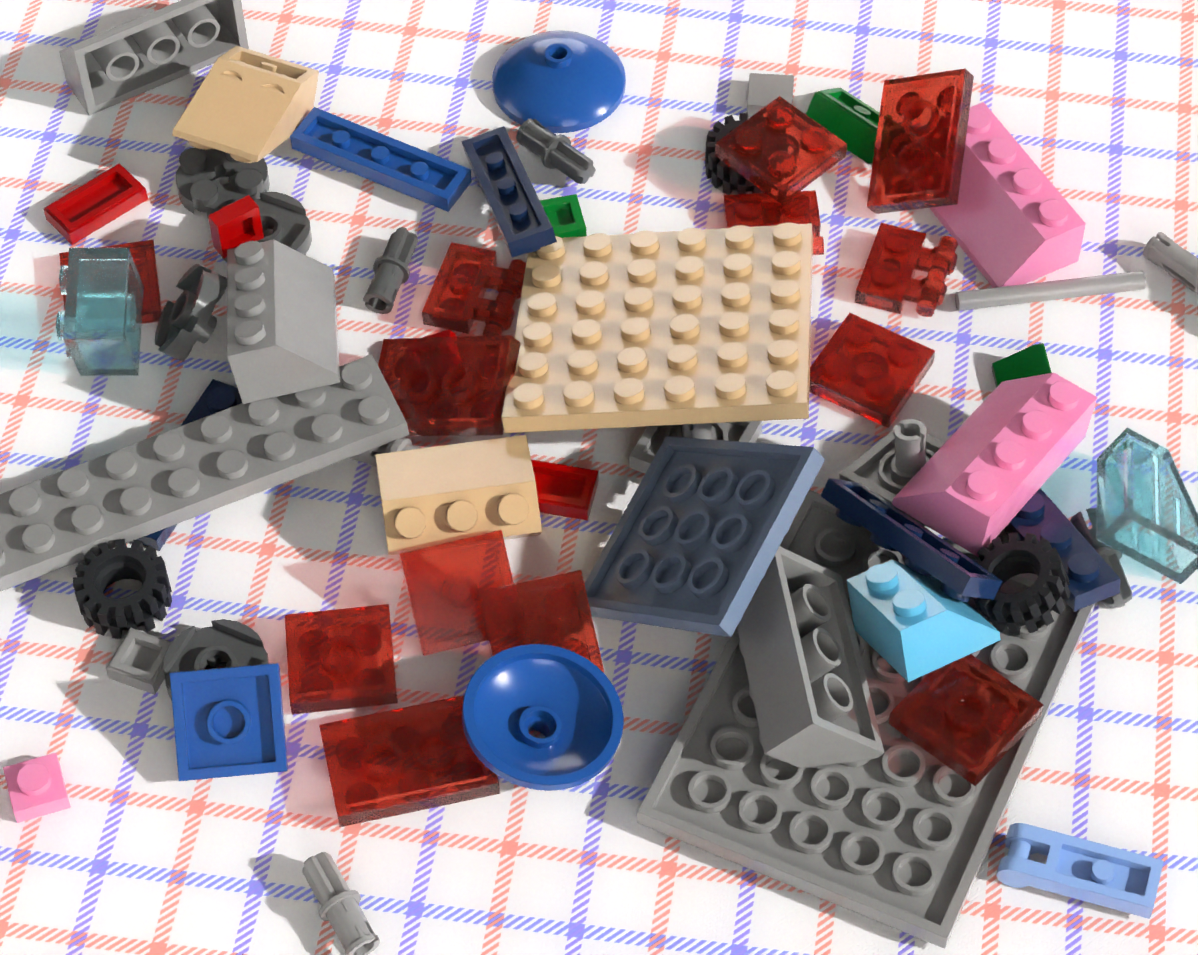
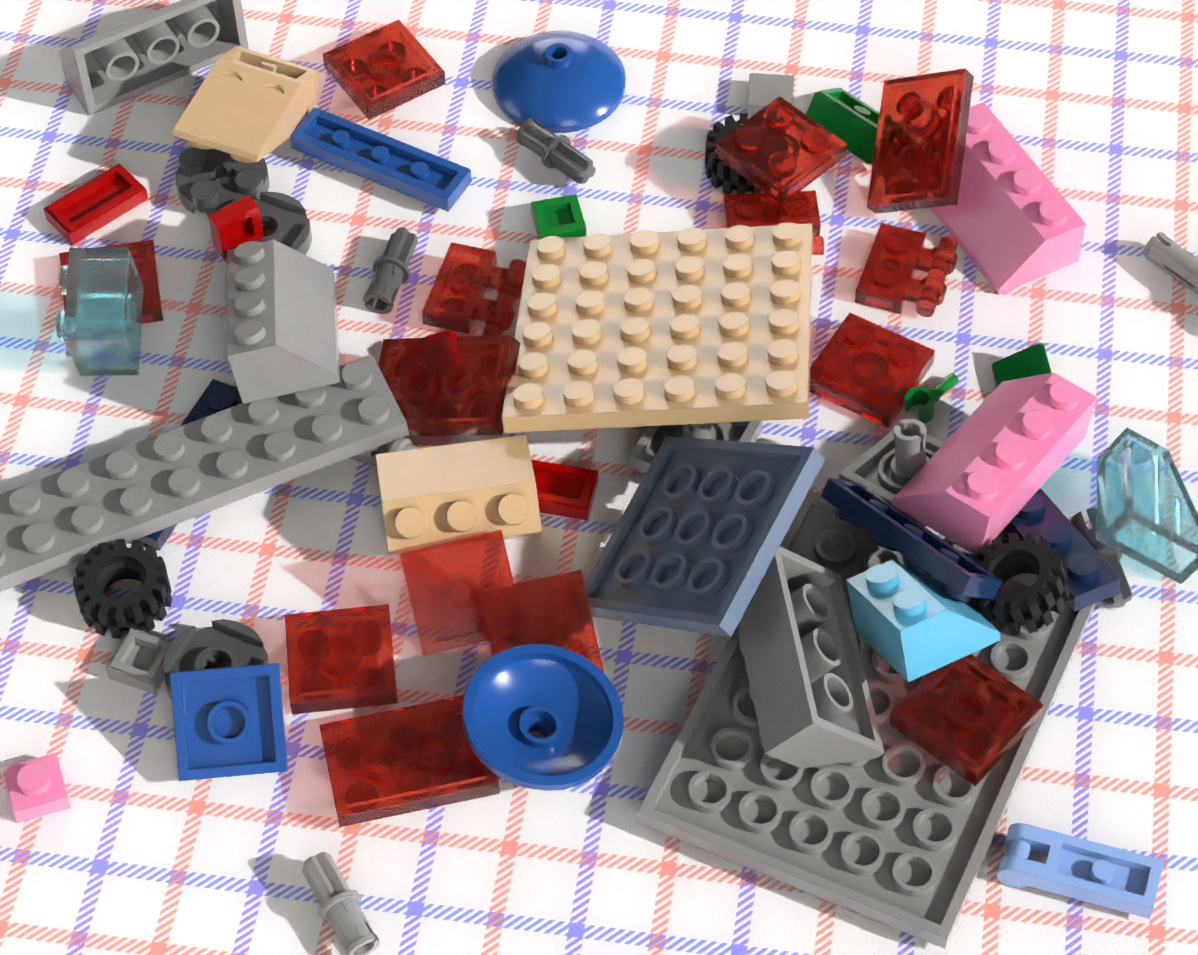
dark grey plate [154,264,227,362] -> none
dark blue plate [461,126,557,258] -> none
light grey bar [955,270,1146,311] -> none
none -> clear red plate [323,19,446,120]
none -> green hand [904,373,959,423]

